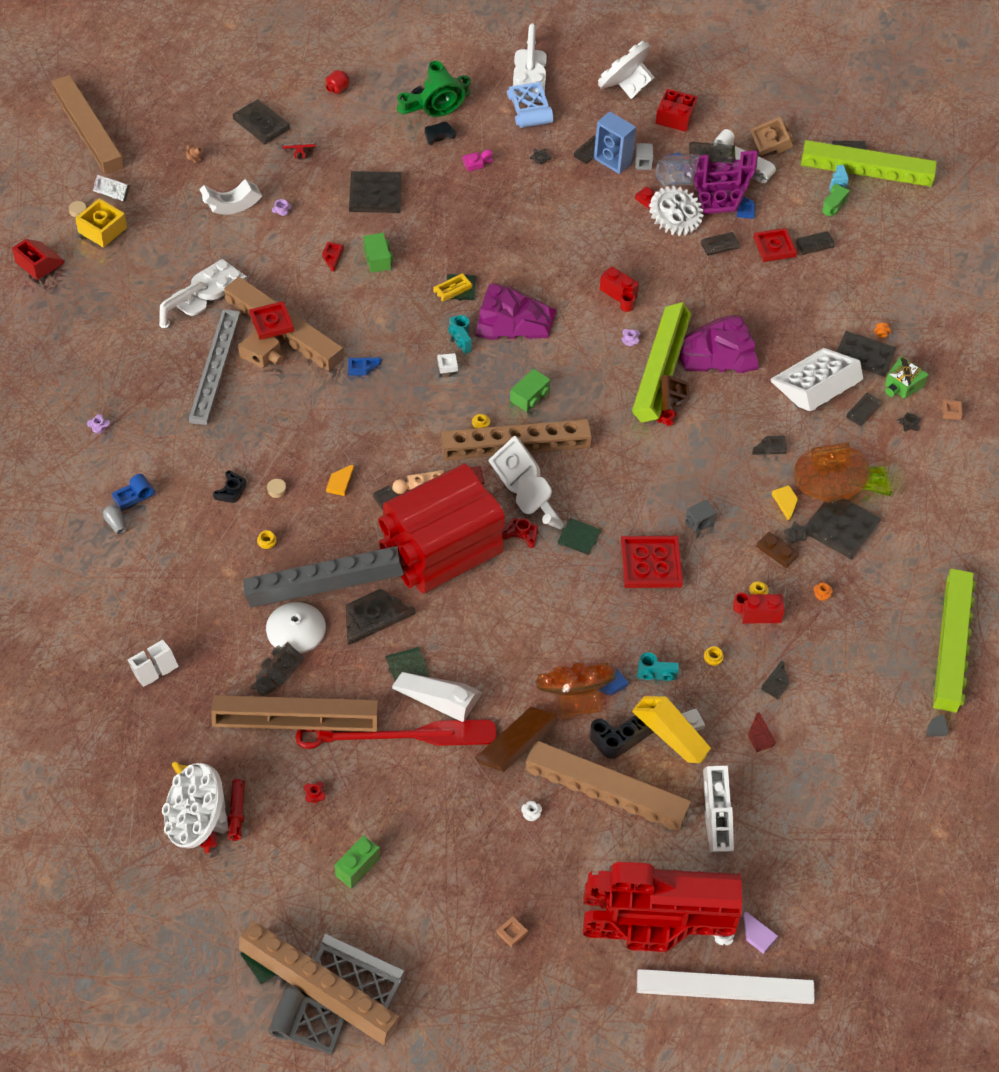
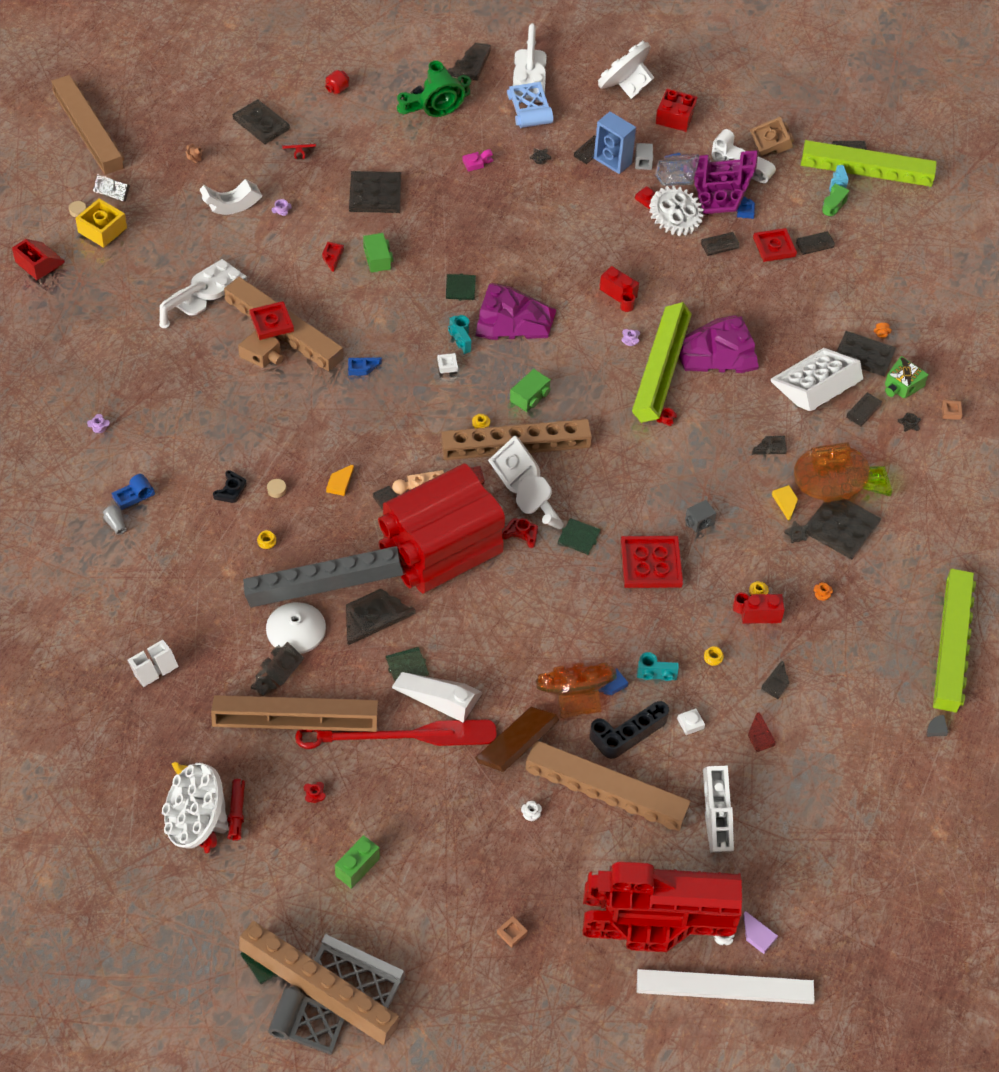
light grey plate [189,309,240,425] -> none
black piece [424,122,456,145] -> none
yellow tile [433,273,472,302] -> none
yellow slope [632,696,711,763] -> none
reddish brown wing [661,375,689,411] -> none
clear smoke plate [689,142,736,163] -> none
reddish brown plate [756,532,799,568] -> none
none -> clear smoke wing [447,43,491,81]

